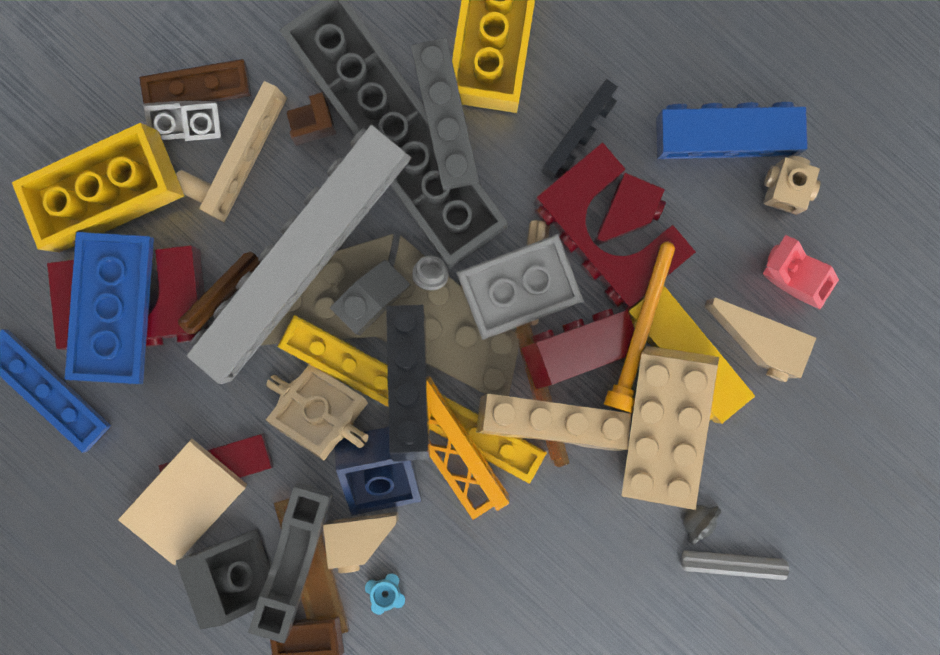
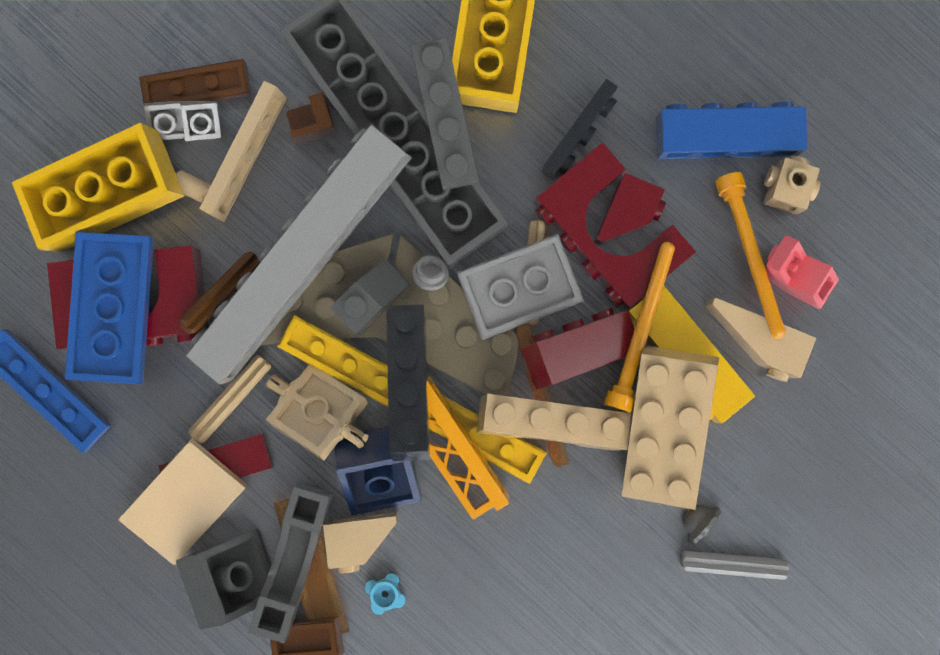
none -> tan axle [188,355,271,444]
none -> light orange piece [715,172,785,339]

